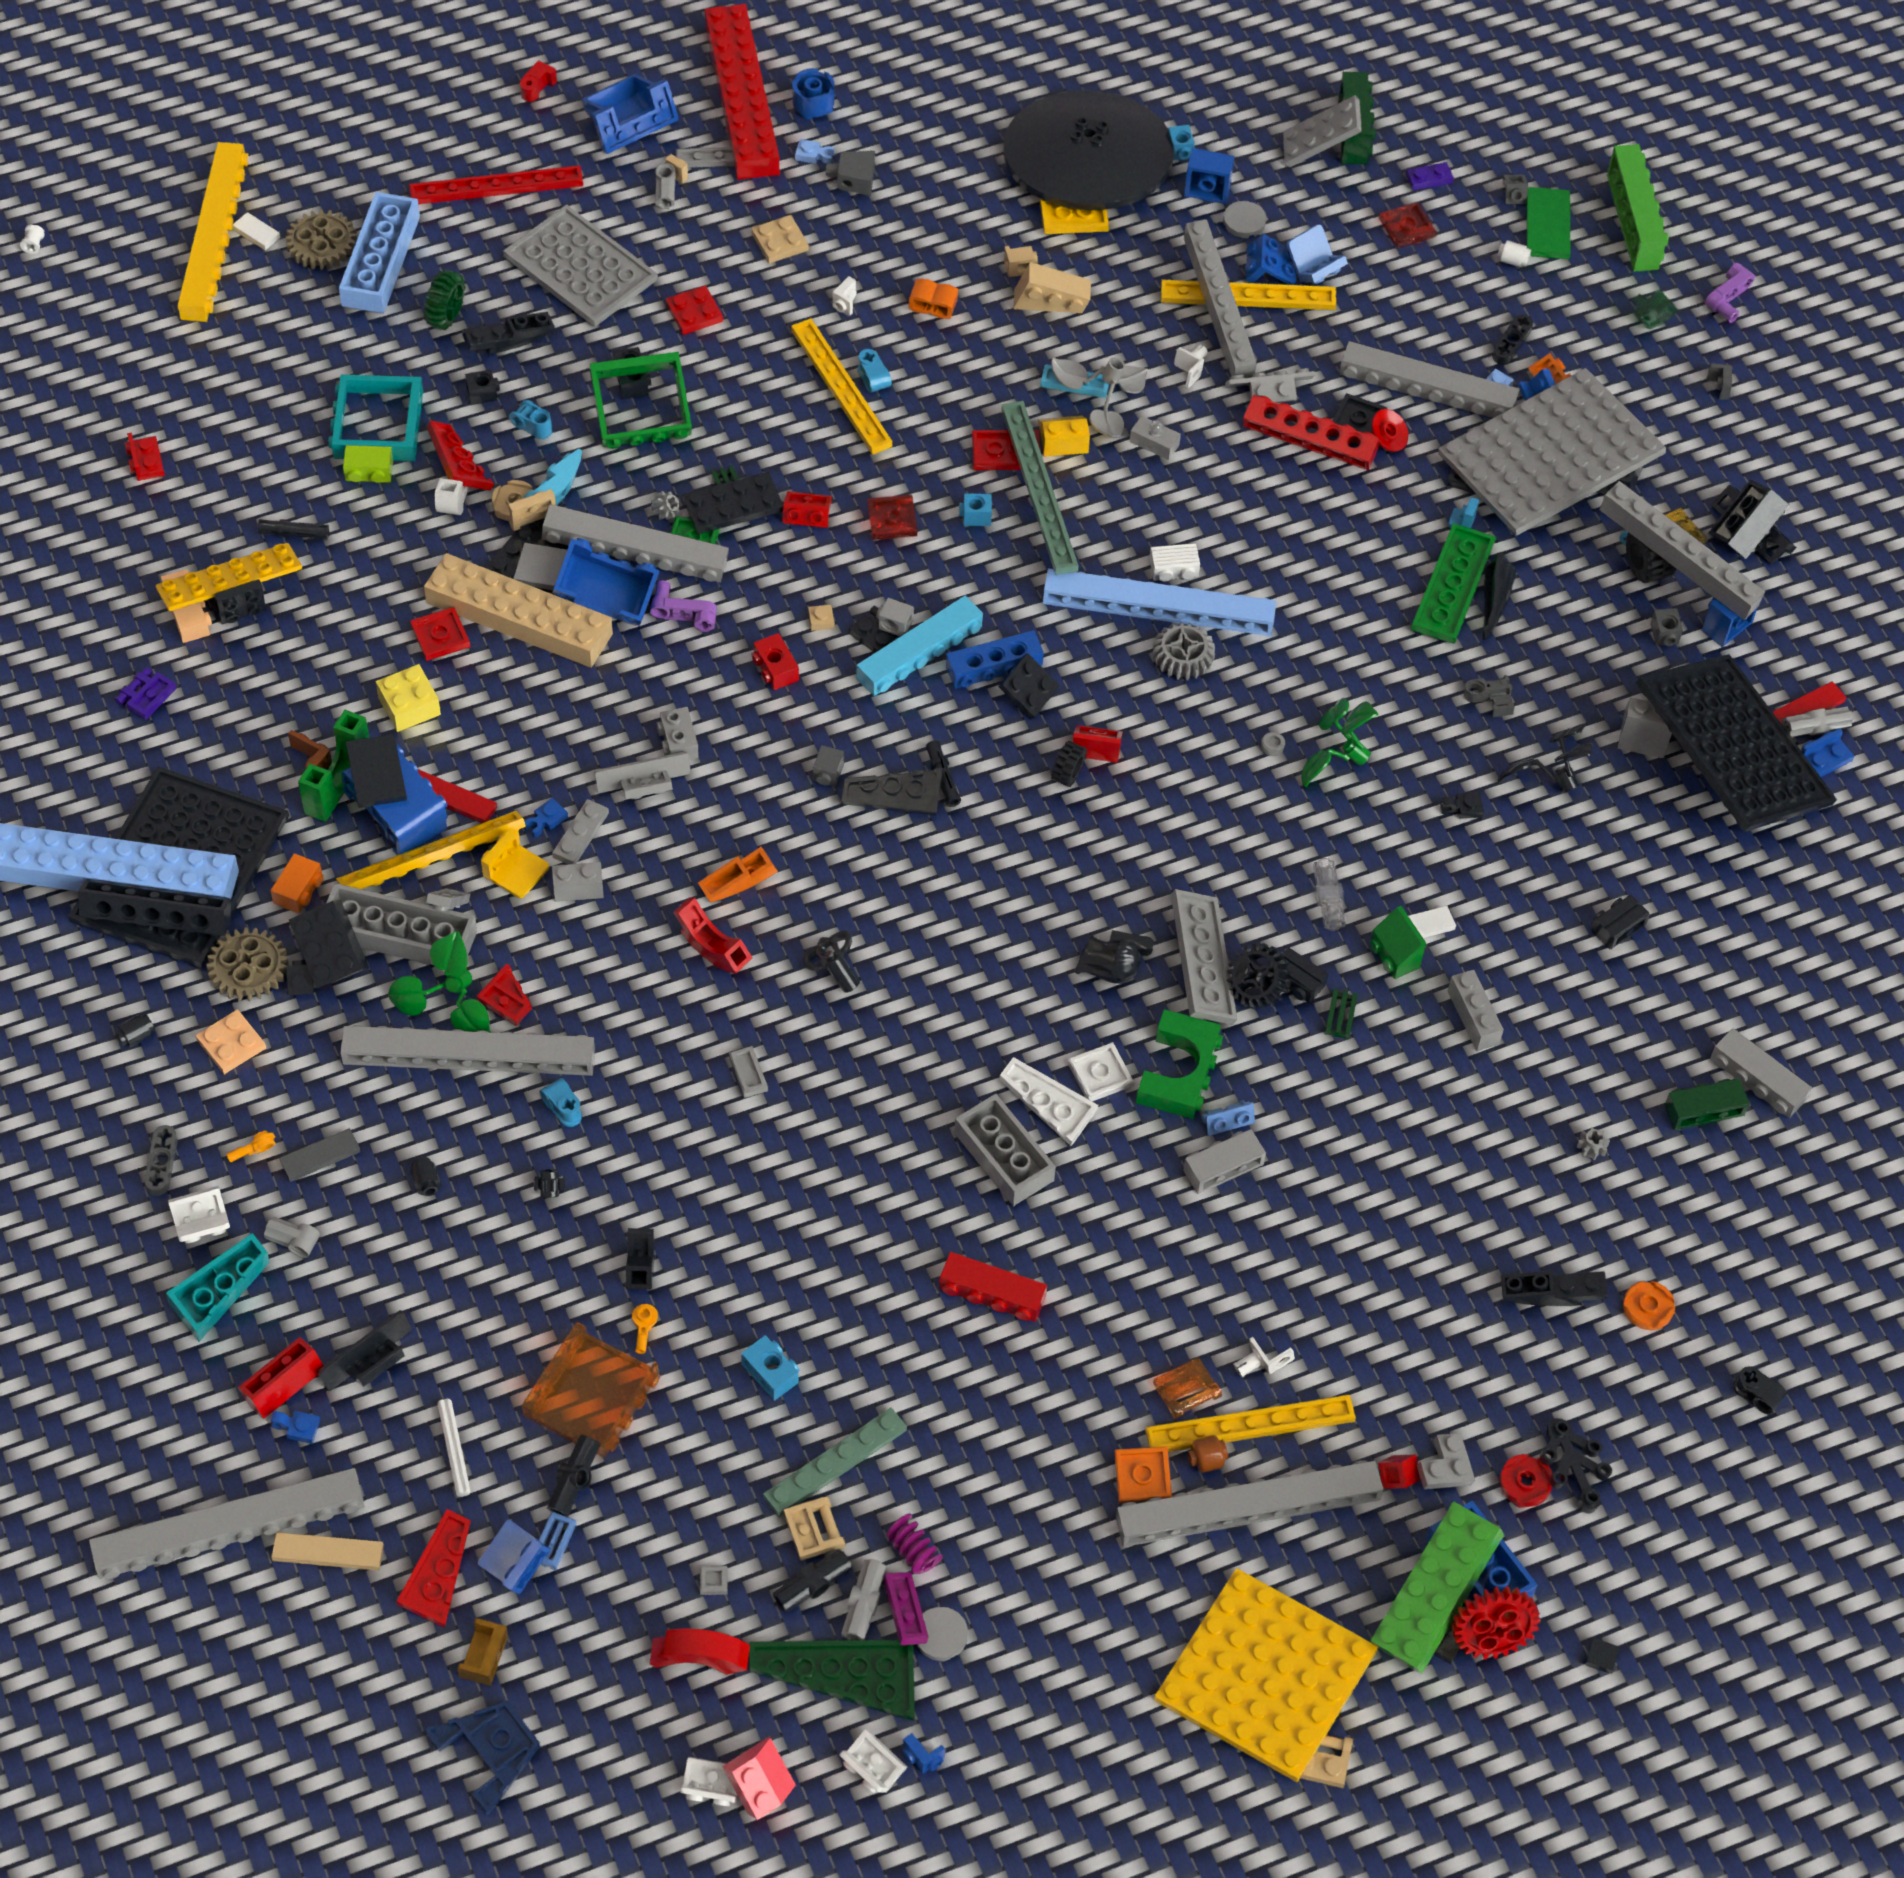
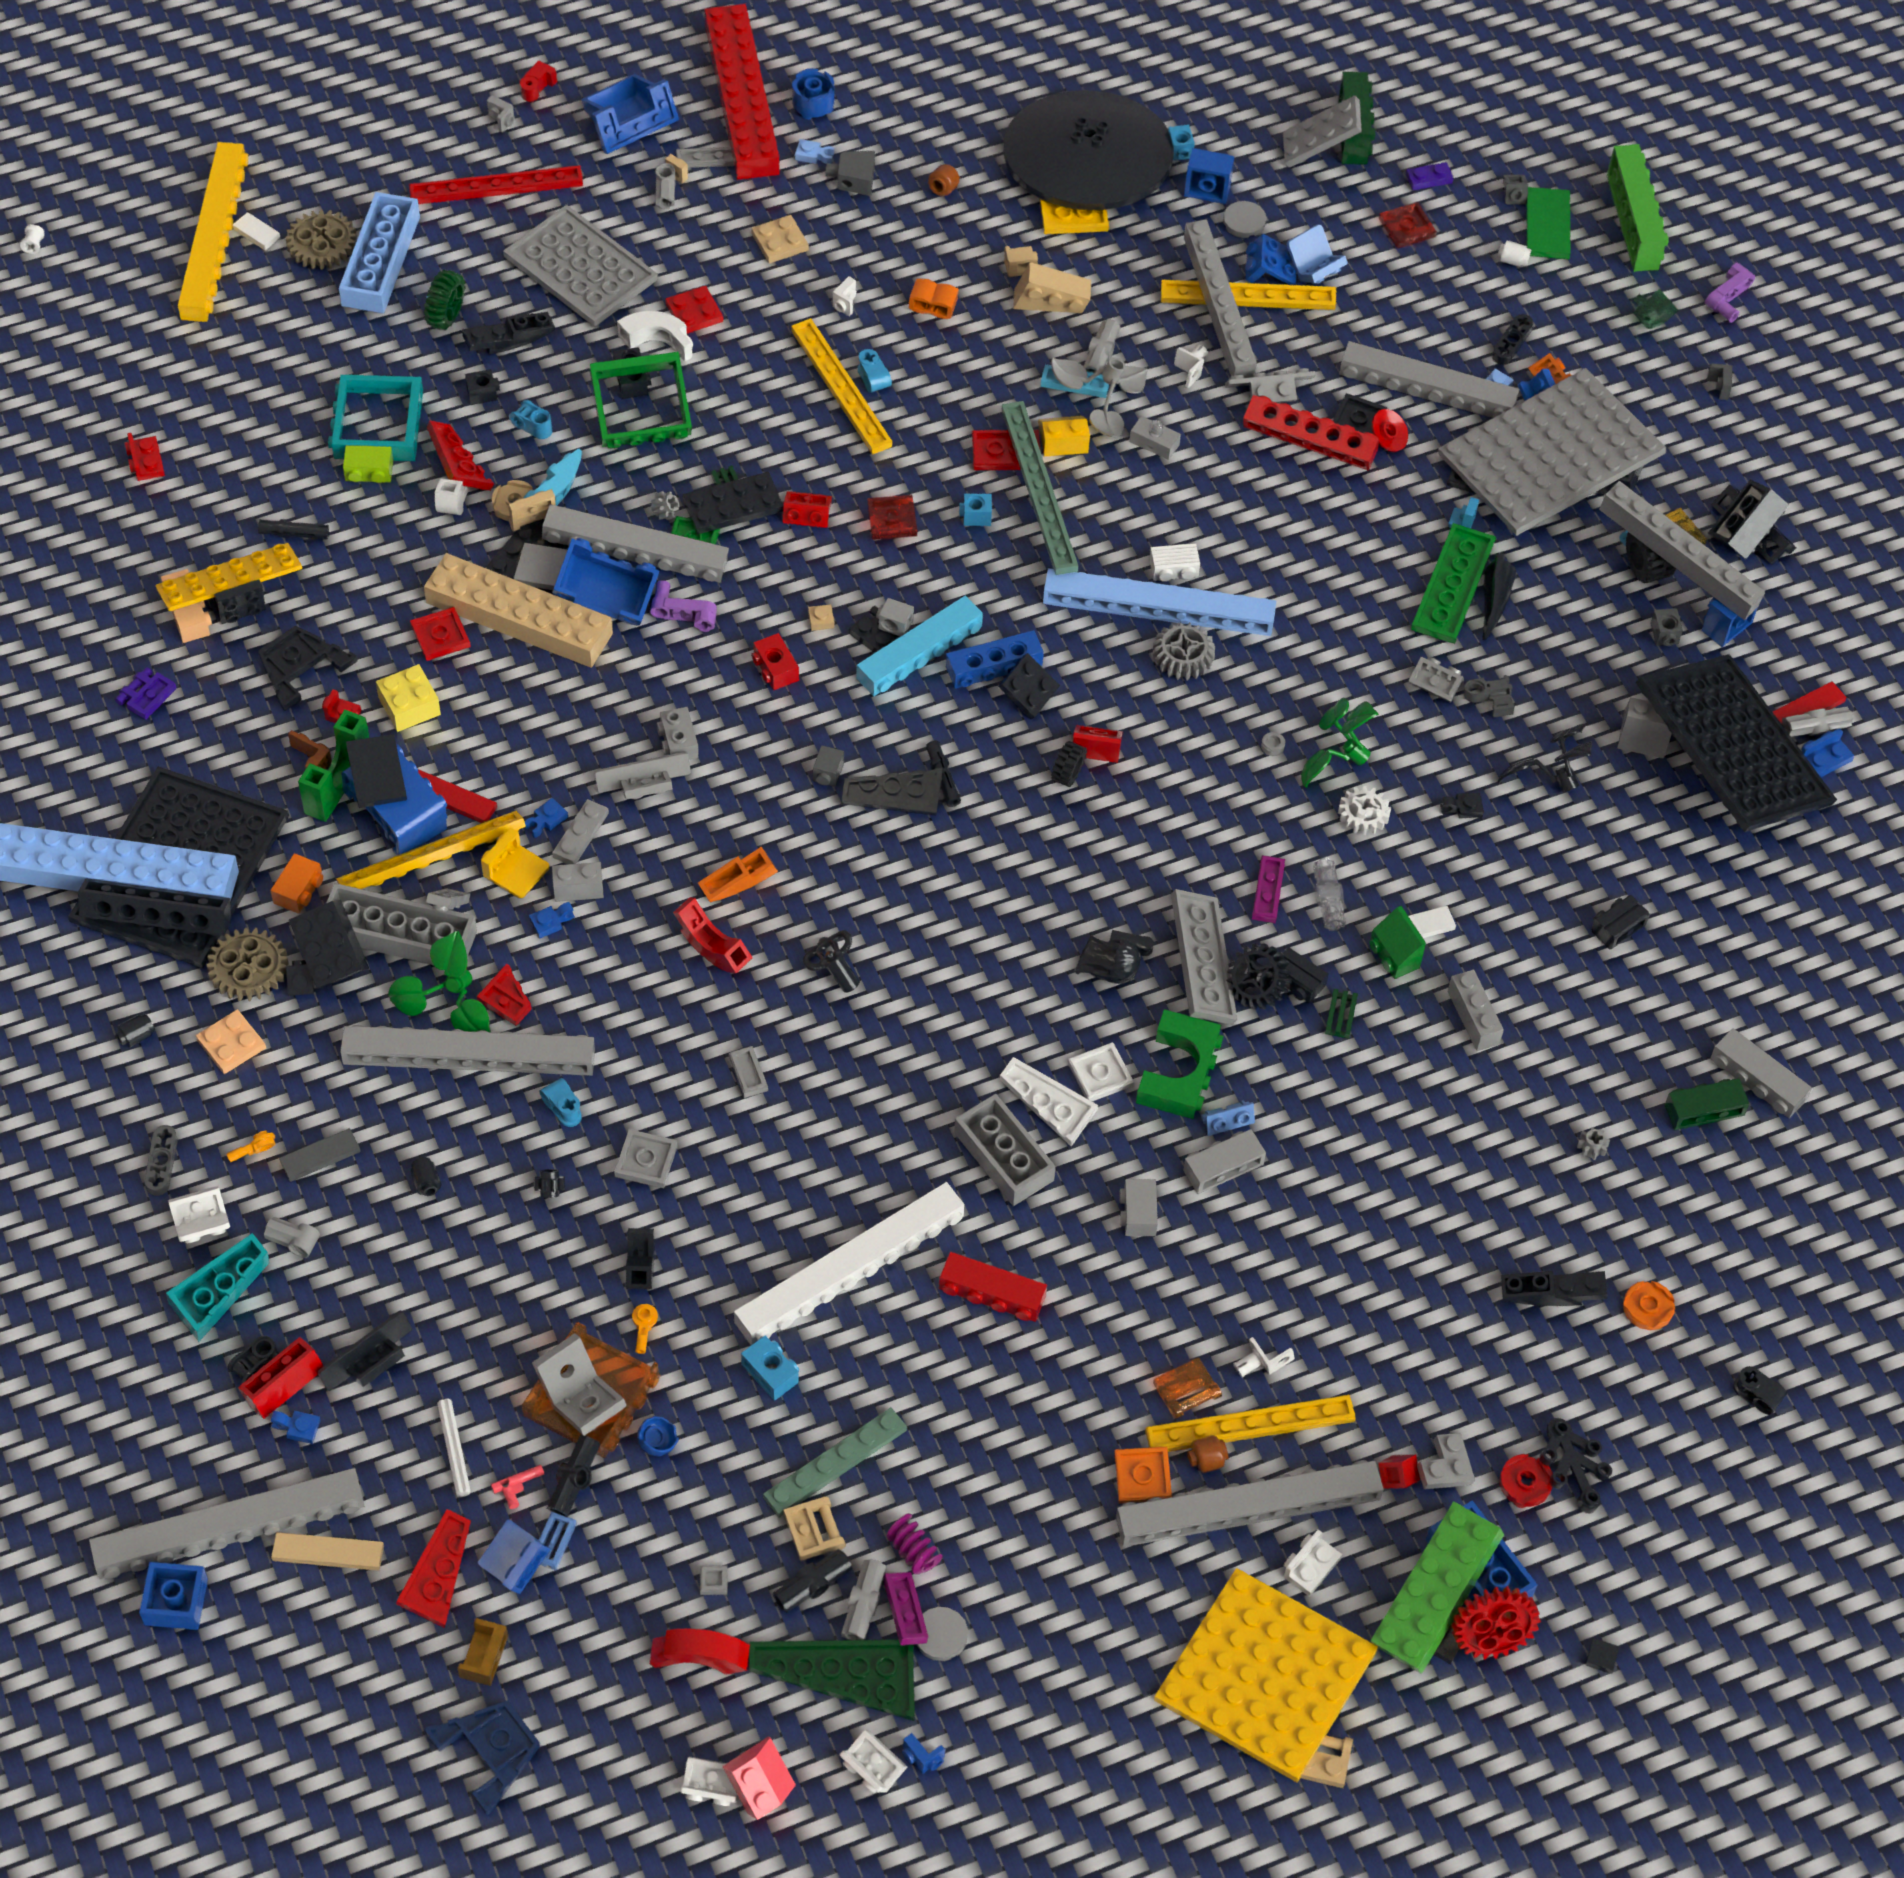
none -> blue brick [139,1562,208,1630]
none -> black piece [228,1336,279,1383]
none -> black wing [258,626,358,711]
none -> red bracket [322,689,361,723]
none -> light grey bracket [487,95,515,133]
none -> coral hose [491,1465,544,1509]
none -> blue plate [529,902,575,938]
none -> light grey bracket [532,1333,627,1436]
none -> light grey plate [615,1129,678,1188]
none -> white arch [617,311,693,361]
none -> blue hair [637,1416,679,1457]
none -> white brick [734,1182,964,1345]
none -> dark orange head [928,164,960,196]
none -> light grey piece [1083,319,1120,374]
none -> light grey brick [1119,1179,1158,1236]
none -> magenta tile [1252,855,1285,923]
none -> white bracket [1284,1530,1342,1597]
none -> white gear [1338,786,1391,835]
none -> light grey bracket [1408,657,1464,703]

